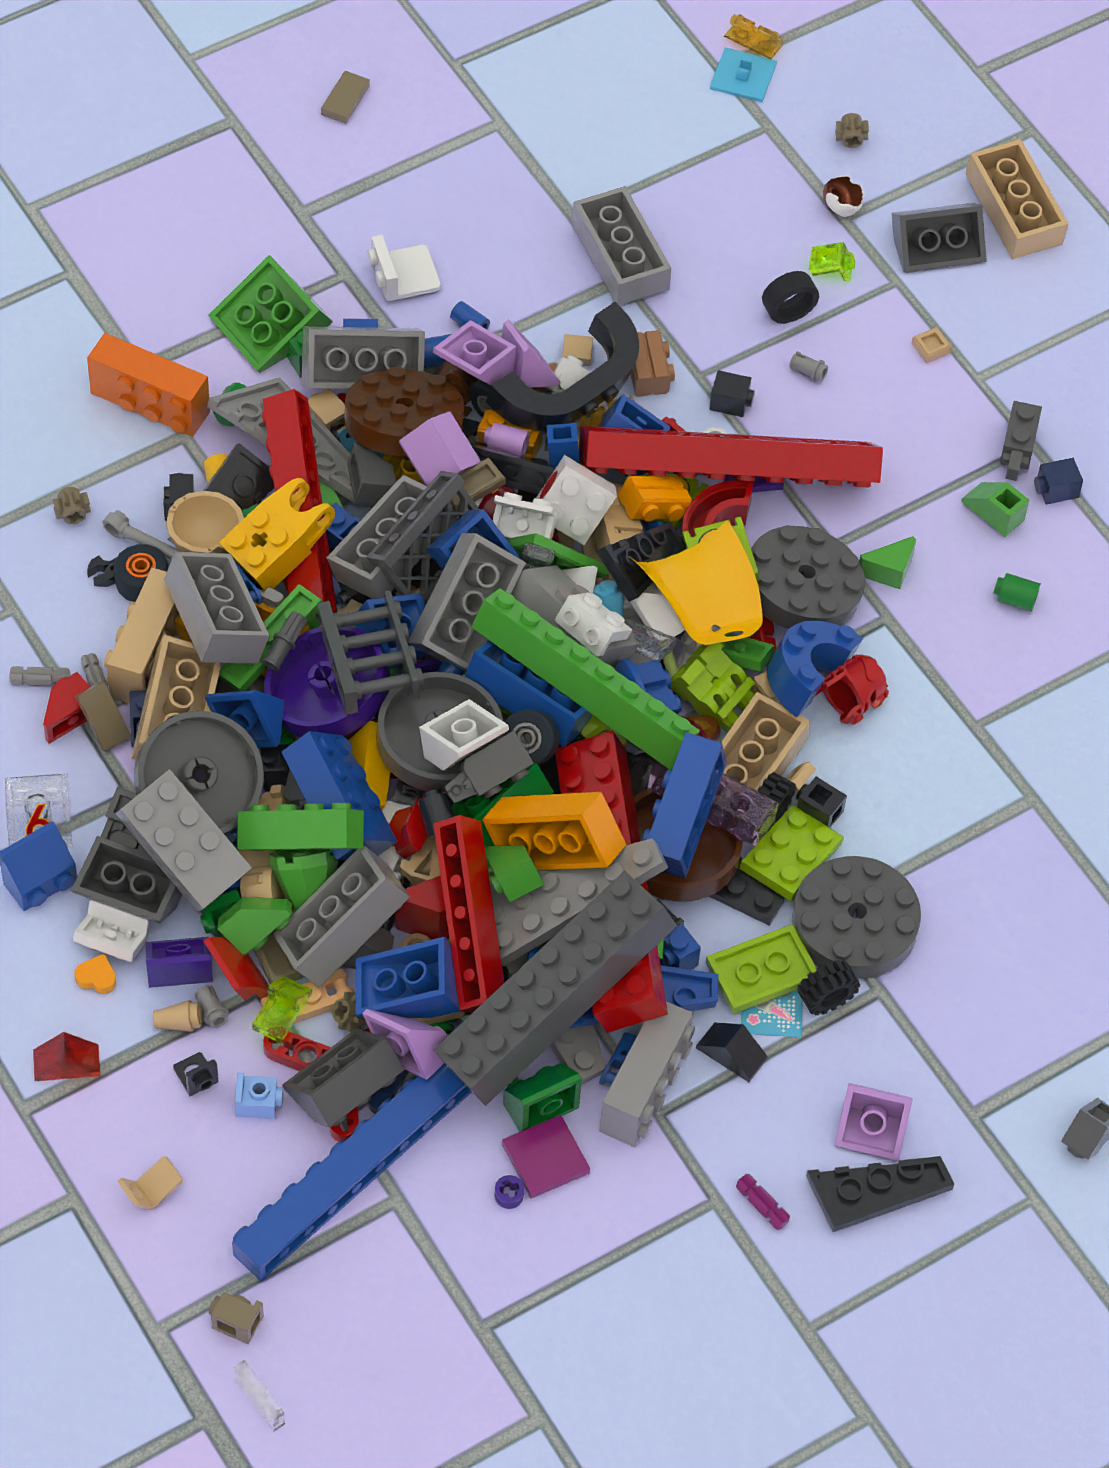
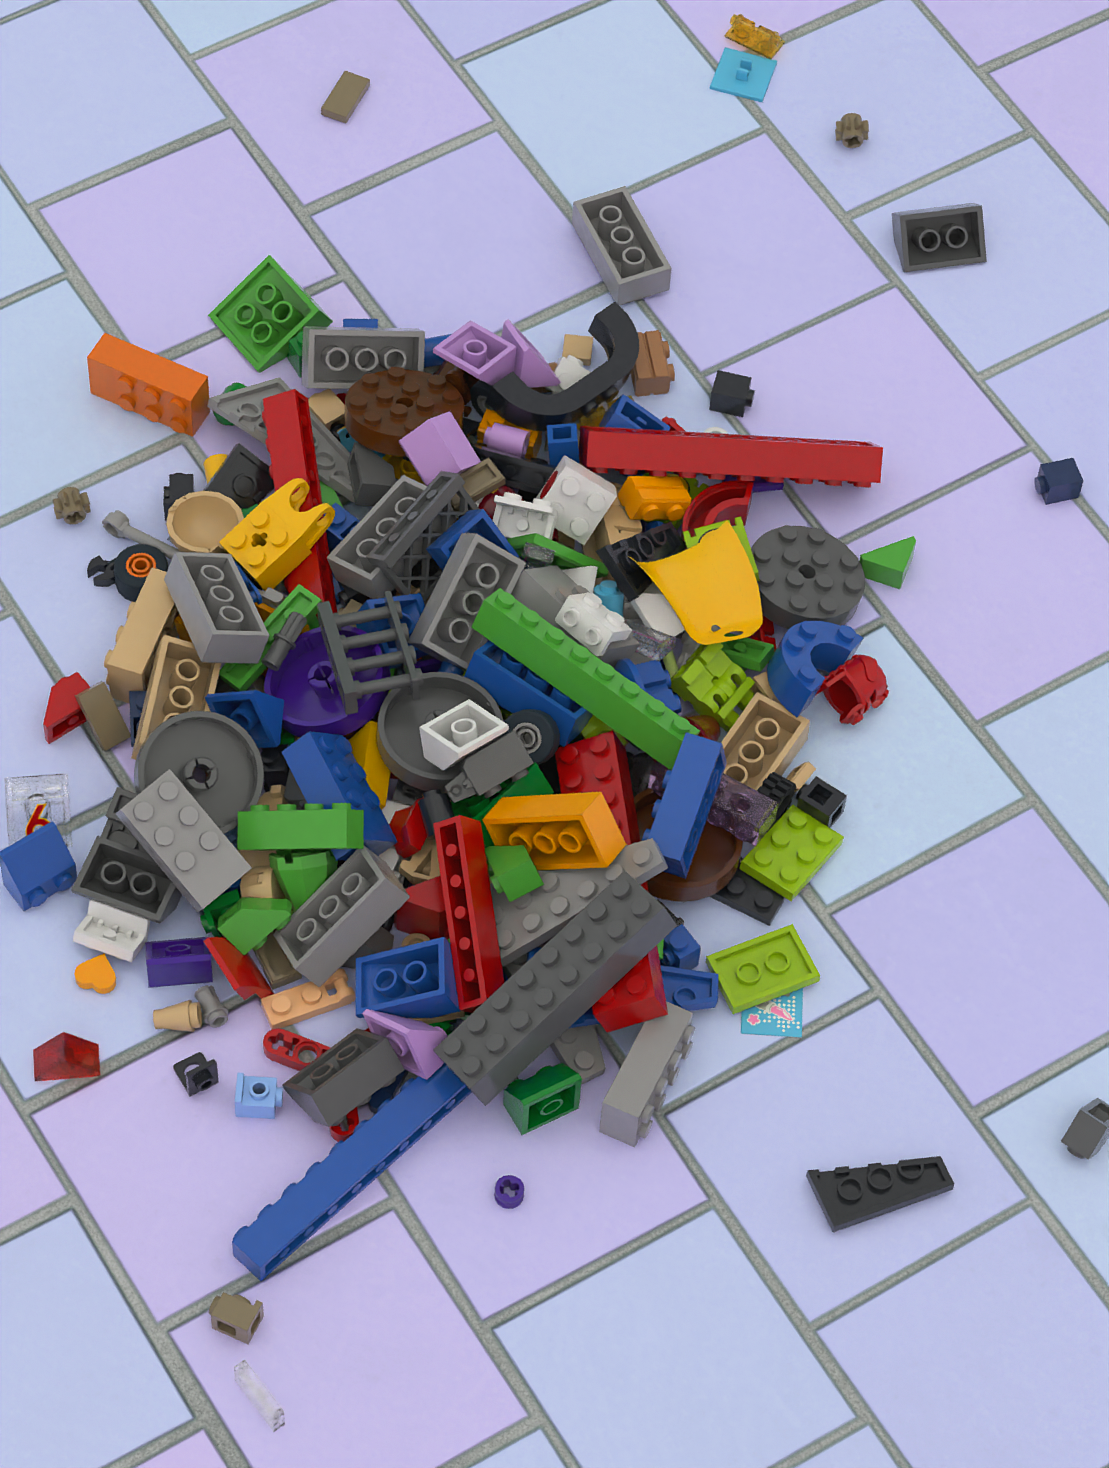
light grey axle [9,666,71,685] -> none
light grey axle [81,653,111,694] -> none
tan bracket [118,1156,183,1210] -> none
clear neon green slope [252,976,313,1043] -> none
dark tan gear [332,992,367,1032] -> none
white bracket [367,234,441,302] -> none
blue piece [450,301,490,329] -> none
magenta tile [502,1115,590,1199] -> none
blue bar [599,1032,637,1085] -> none
black slope [696,1022,768,1082] -> none
magenta axle [736,1174,790,1230] -> none
black tyre [762,271,820,324] -> none
light grey pin [789,351,828,382] -> none
dark grey piece [792,856,921,979] -> none
black tyre [797,960,860,1015] -> none
clear neon green bracket [809,242,855,281] -> none
copper hair [823,175,865,217] -> none
lavender slope [834,1083,913,1161] -> none
tan tile [912,327,952,363] -> none
bright green slope [961,482,1030,537] -> none
tan brick [965,139,1069,259] -> none
green brick [993,573,1041,612] -> none
dark grey hinge [1000,401,1042,481] -> none

